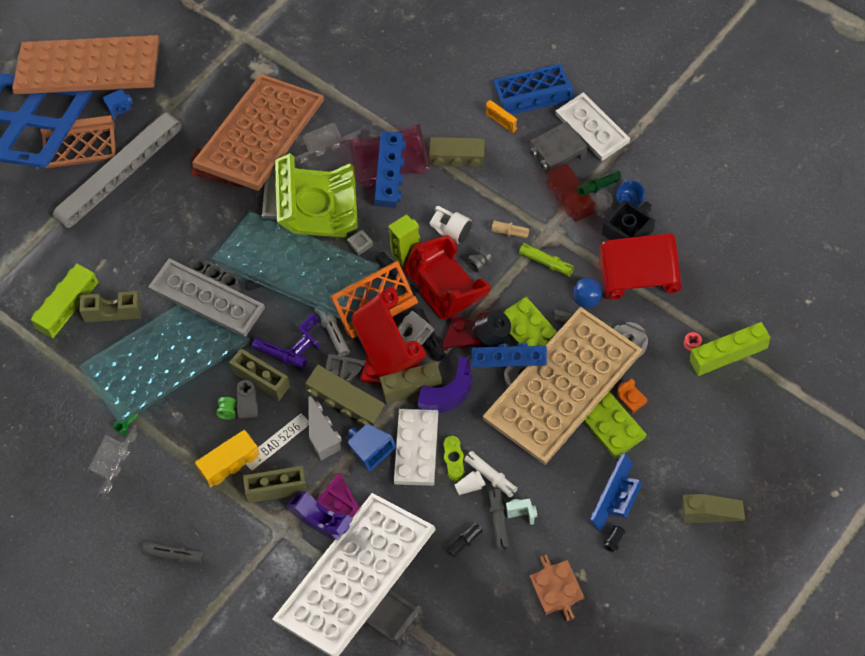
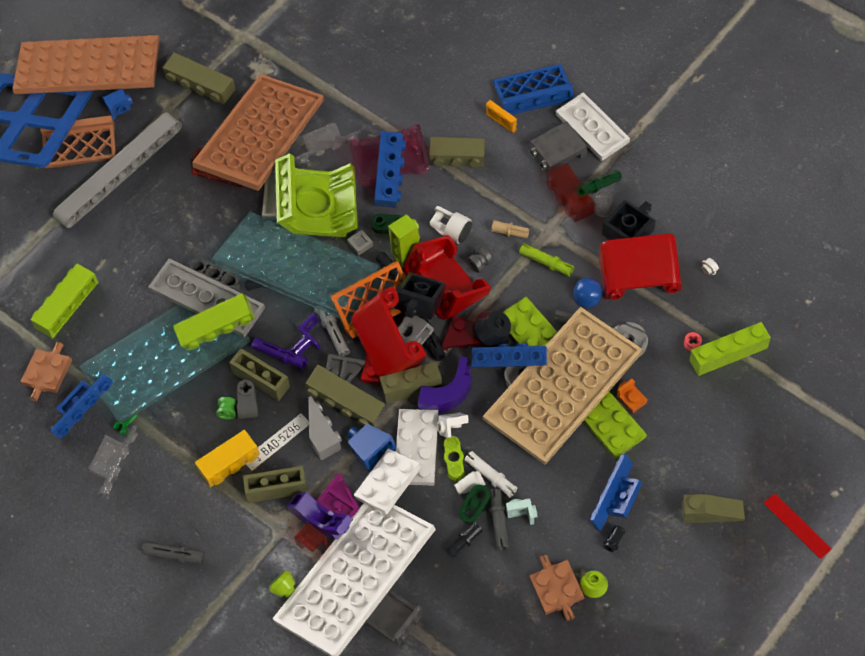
olive arch [80,291,142,323] -> none
blue hair [615,180,645,207] -> none
none -> nougat plate [20,342,72,402]
none -> blue bracket [50,373,114,439]
none -> olive brick [163,53,235,104]
none -> lime brick [173,293,256,350]
none -> lime cone [269,571,295,597]
none -> clear red panel [294,522,328,552]
none -> white plate [354,449,421,514]
none -> dark green plate [371,214,403,234]
none -> black hinge [394,272,446,320]
none -> white bracket [437,412,469,438]
none -> dark green plate [459,485,491,523]
none -> lime cone [580,571,608,598]
none -> white plate [701,258,719,275]
none -> red sticker [764,493,832,559]

